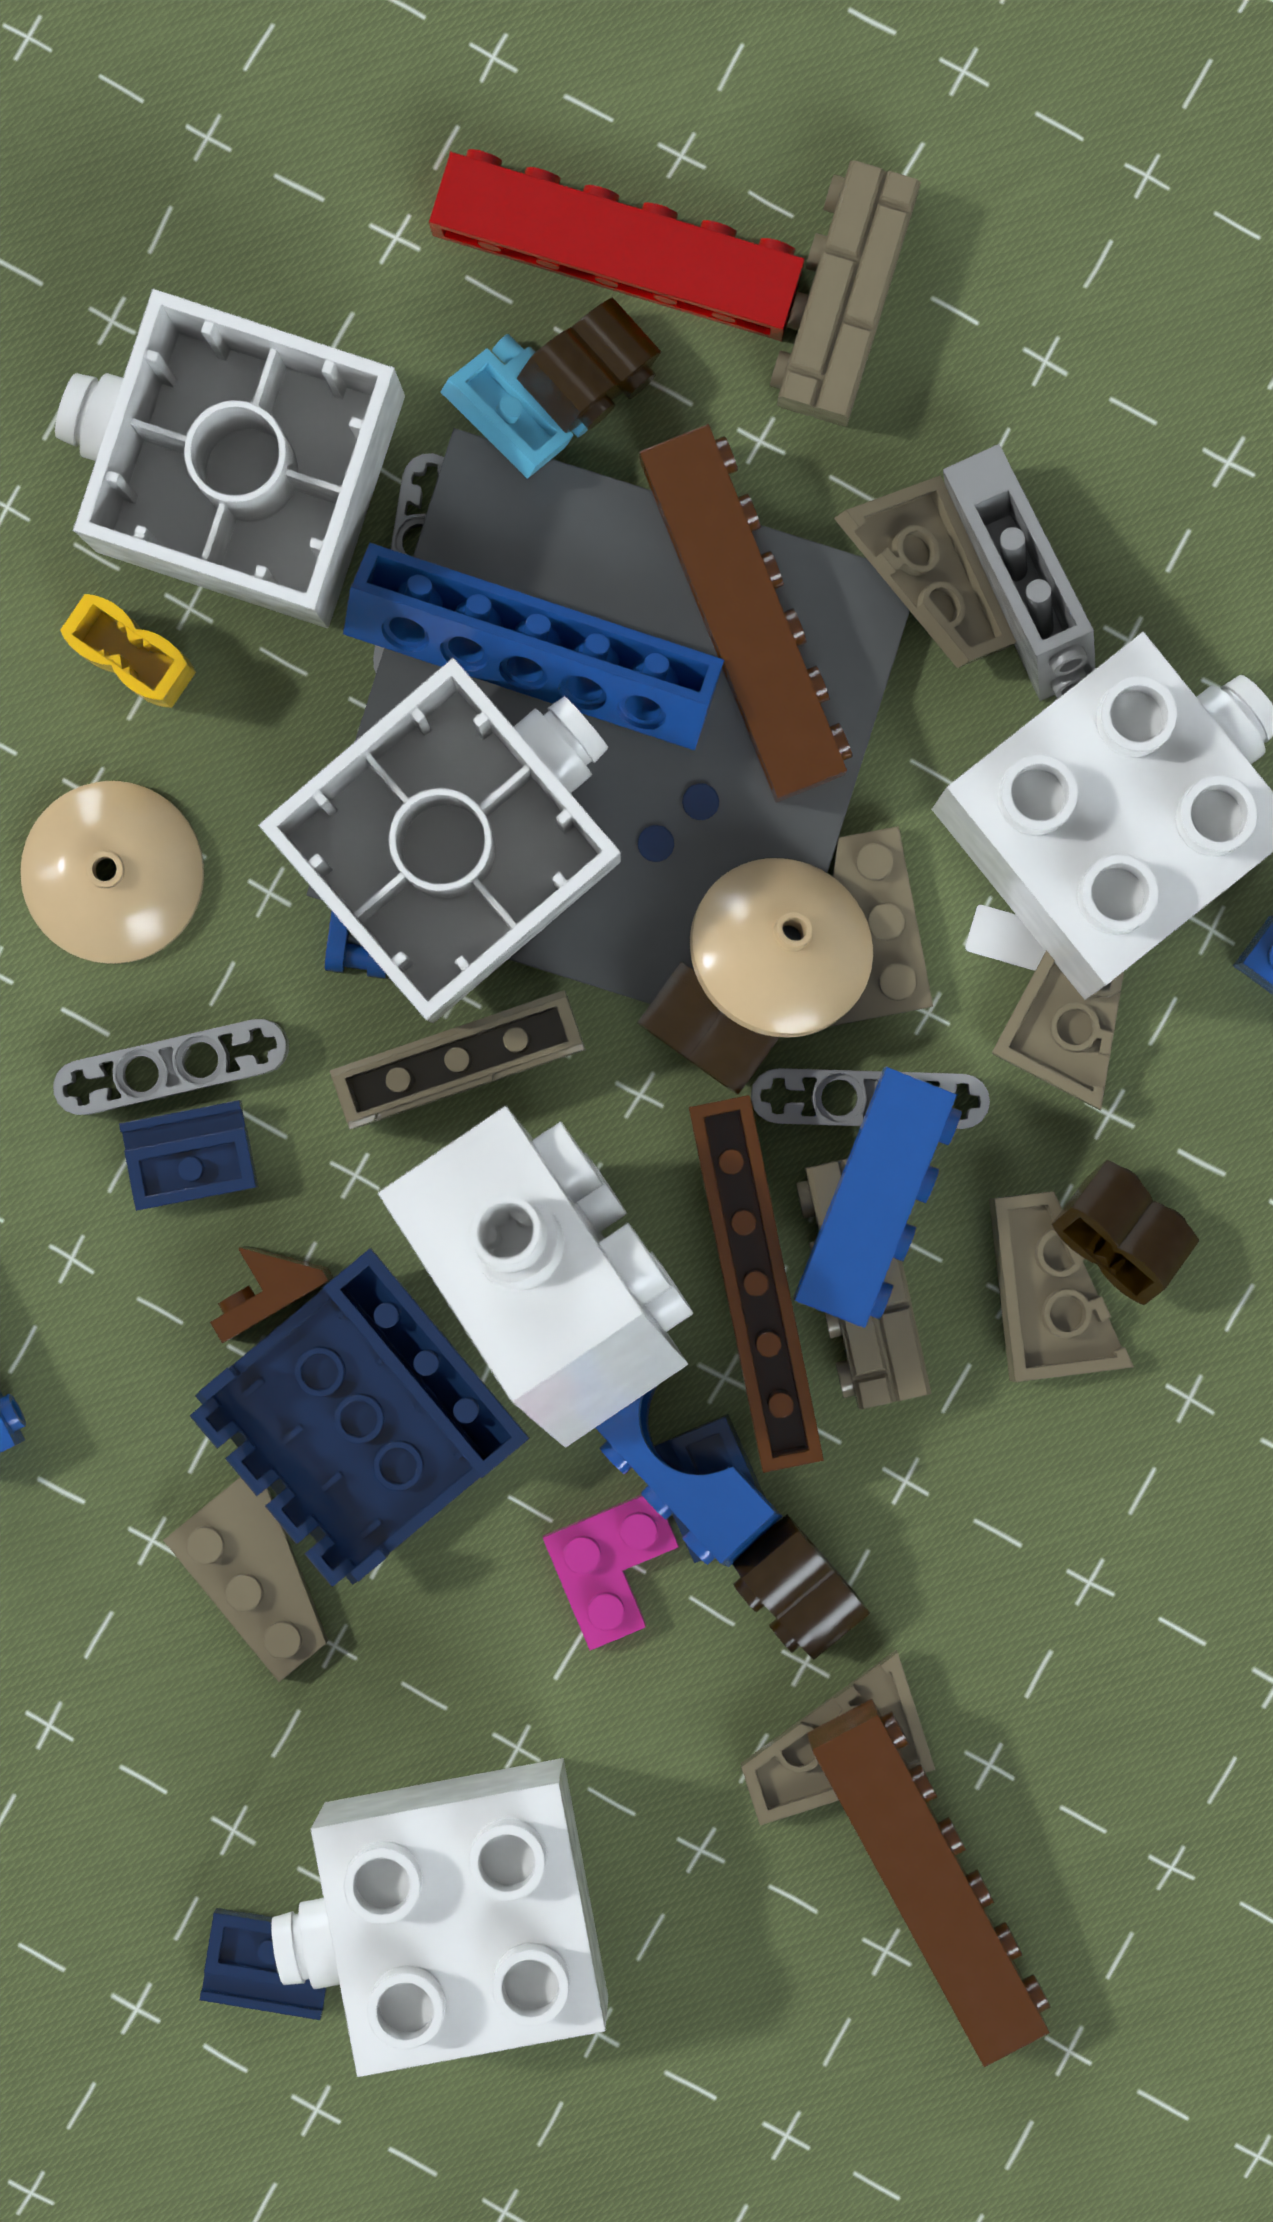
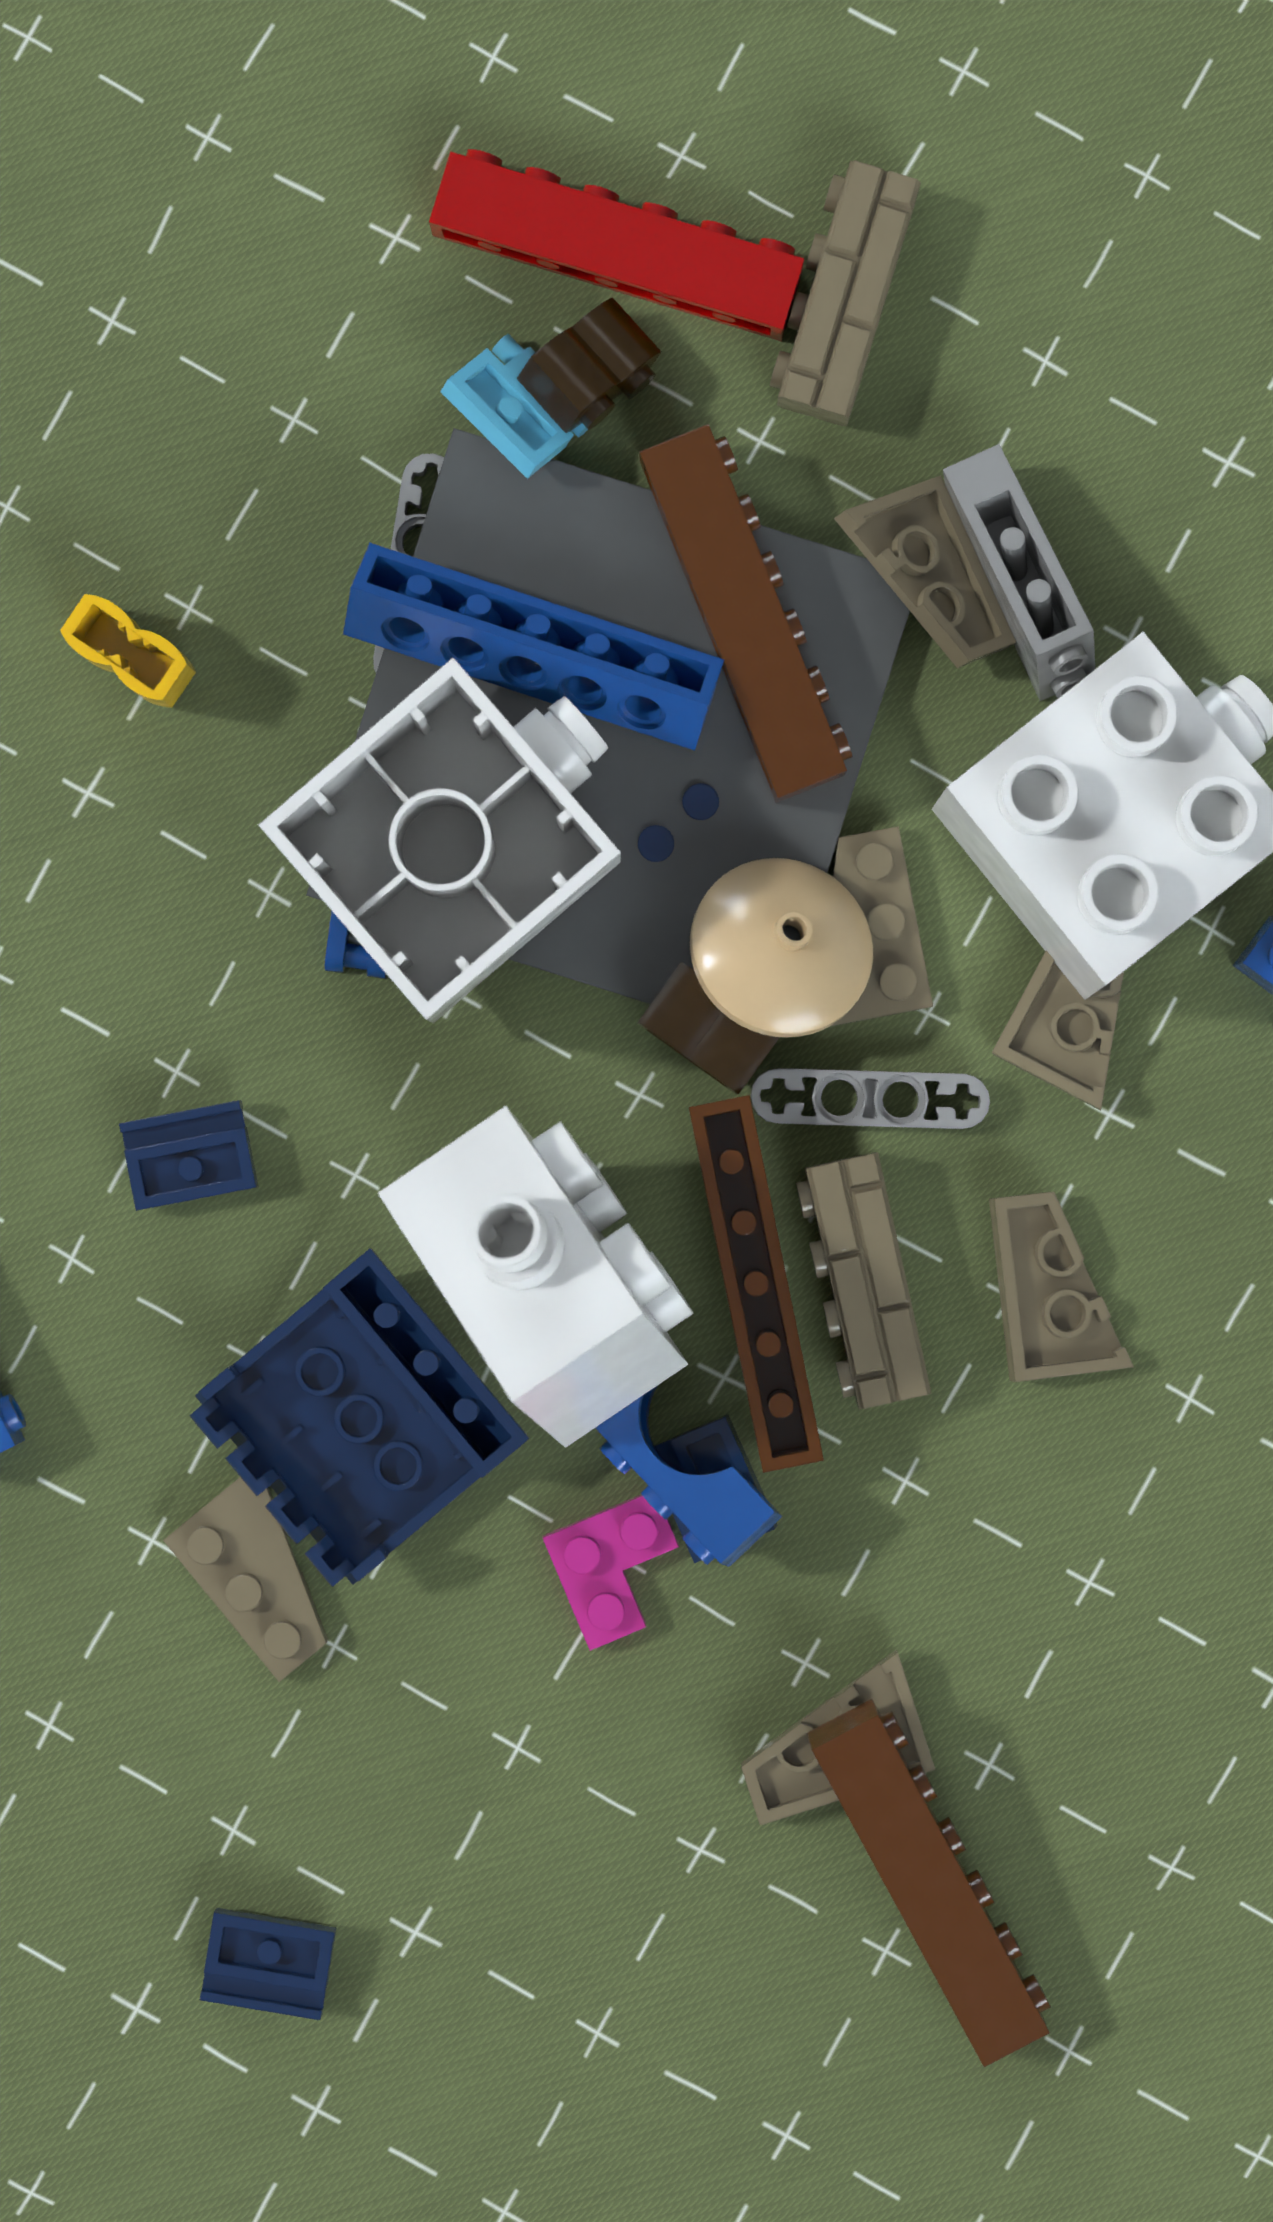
tan dish [21,781,204,964] -> none
light grey beam [53,1019,289,1115] -> none
white brick [55,289,405,628] -> none
reddish brown slope [210,1246,334,1343] -> none
white brick [271,1758,608,2077] -> none
dark tan brick [330,990,586,1129] -> none
dark brown brick [733,1514,870,1660] -> none
blue brick [793,1067,962,1328] -> none
white sticker [965,905,1046,971] -> none
dark brown brick [1052,1160,1199,1305] -> none

